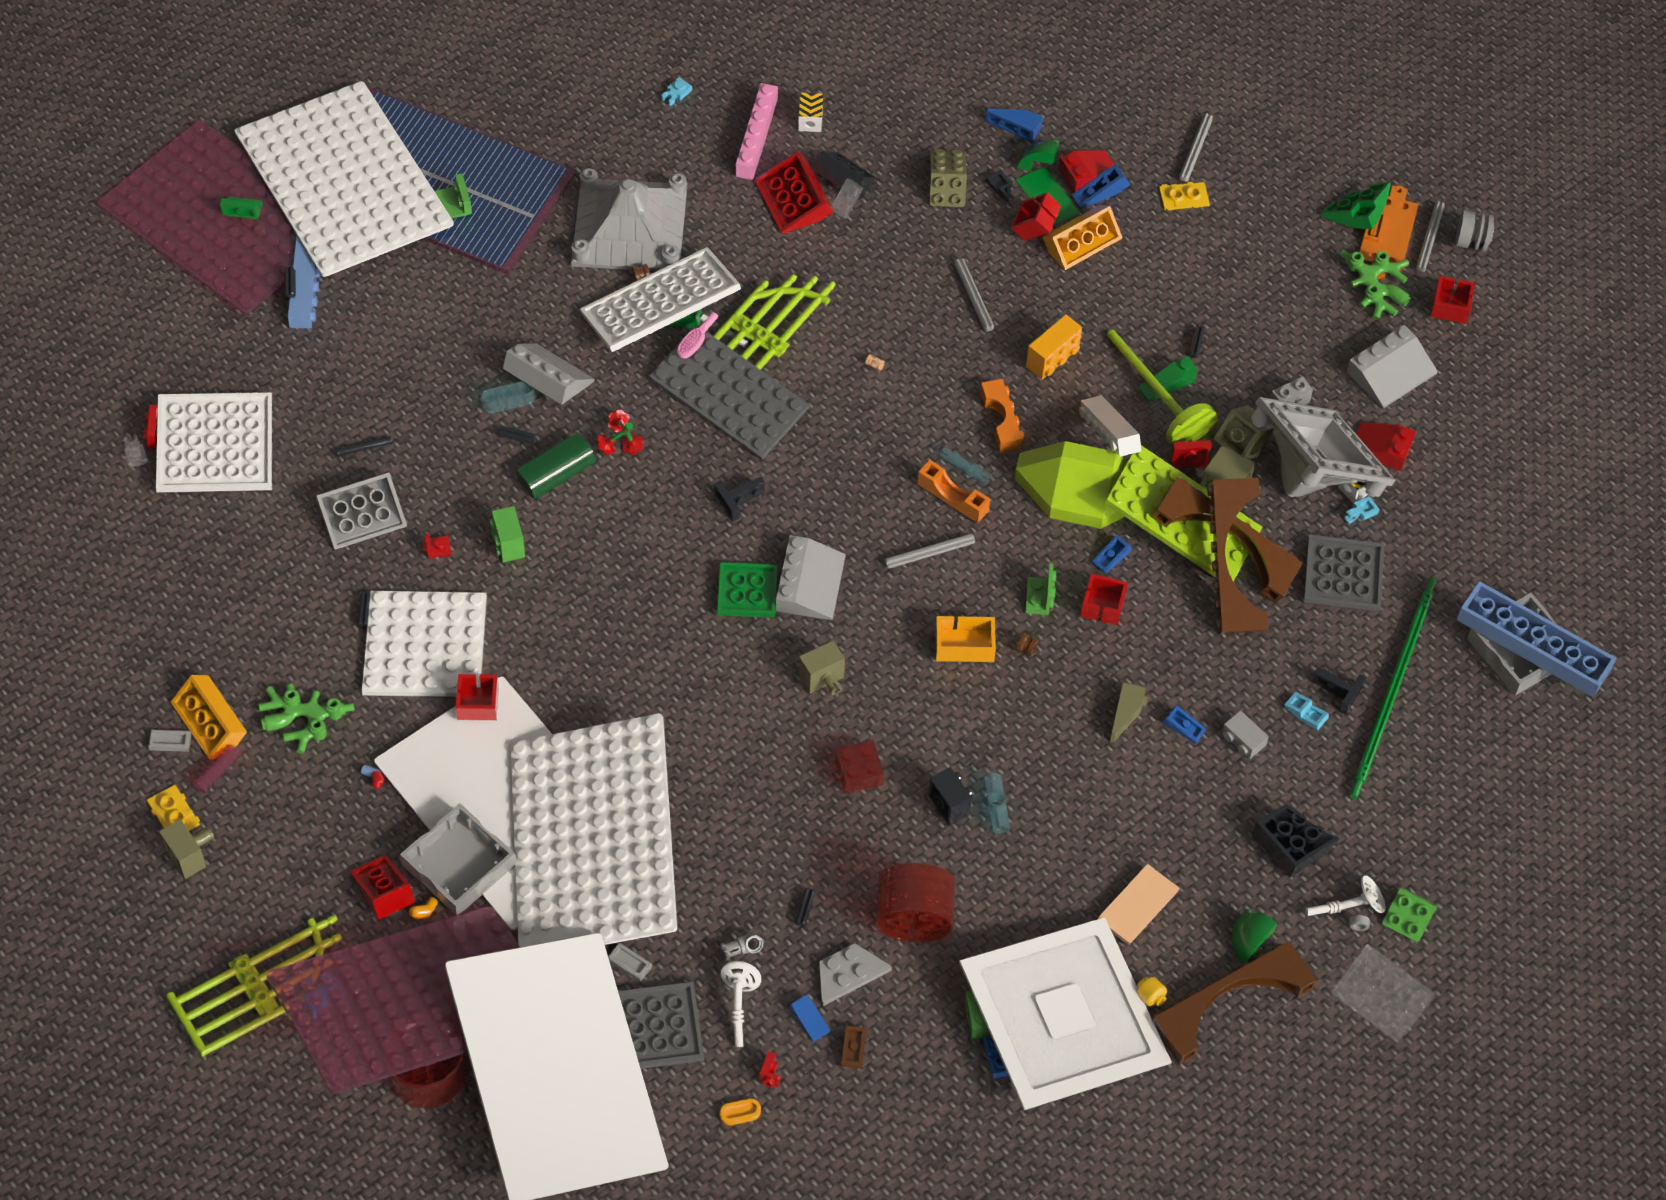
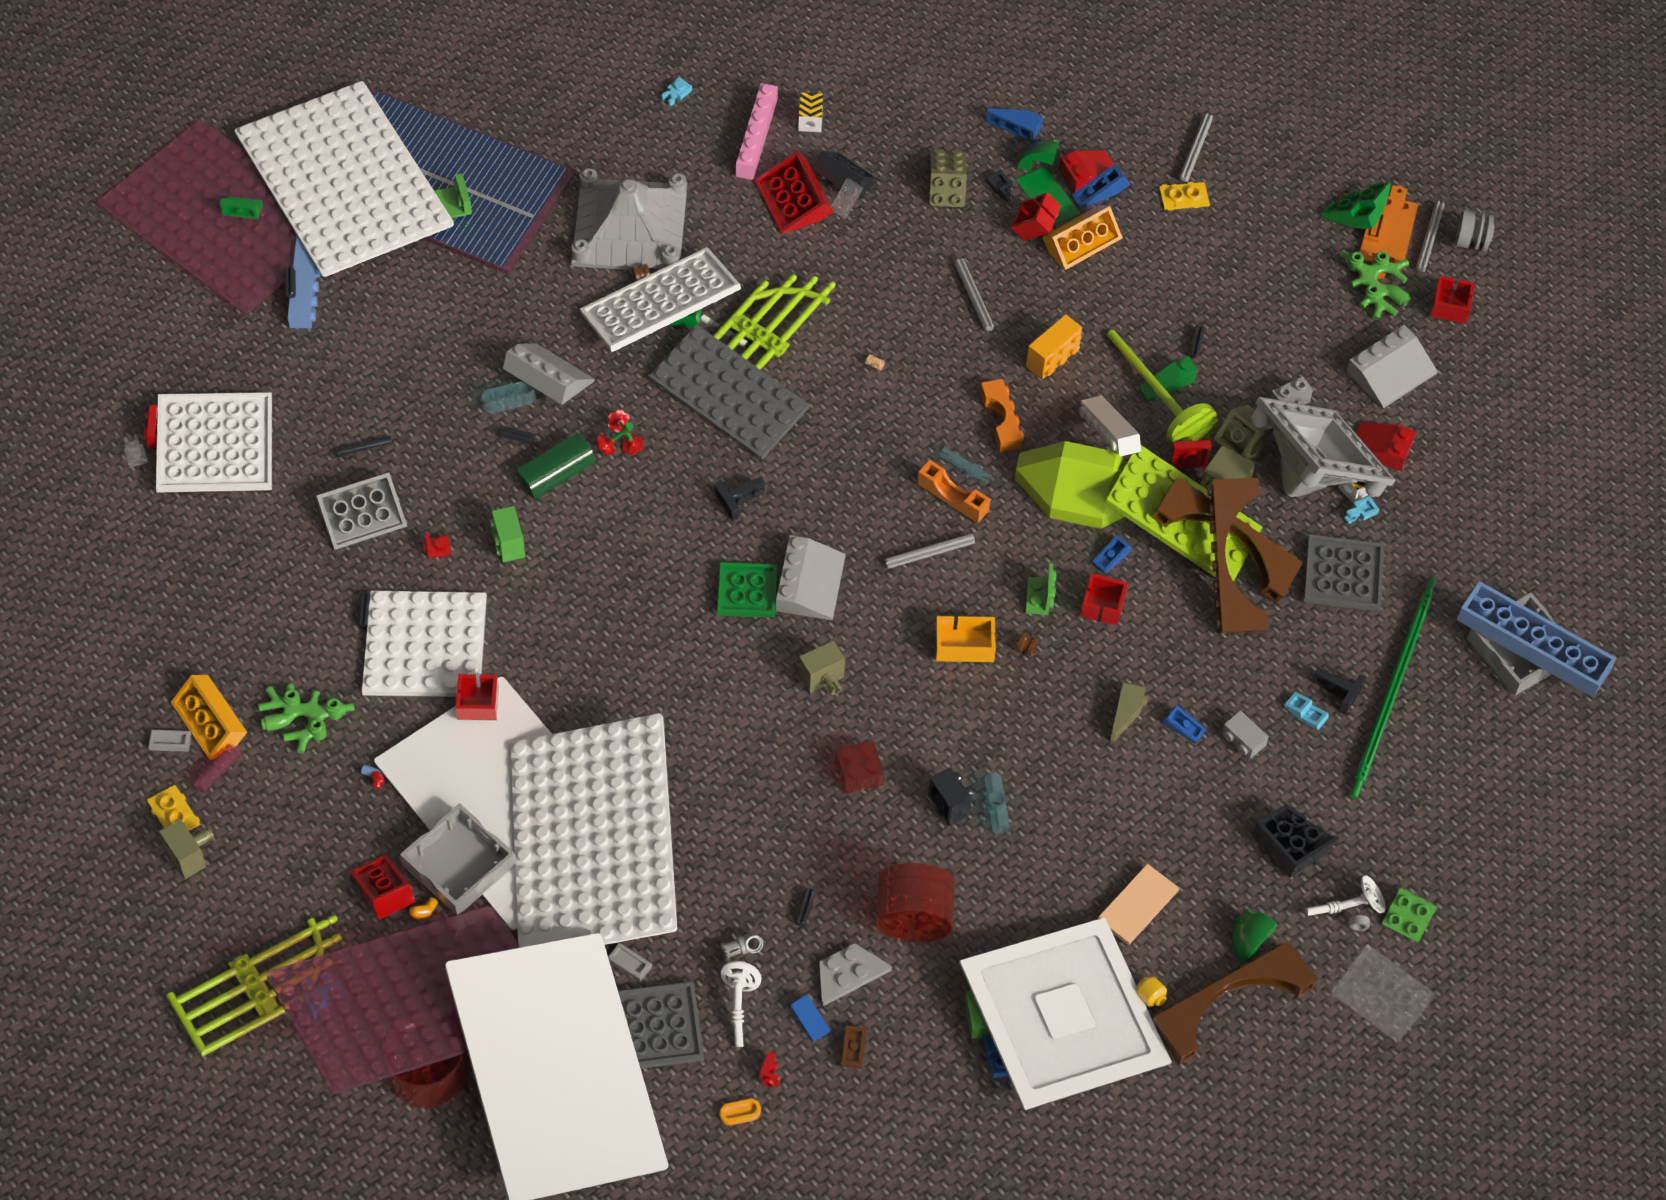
bright pink piece [677,312,718,358] -> none

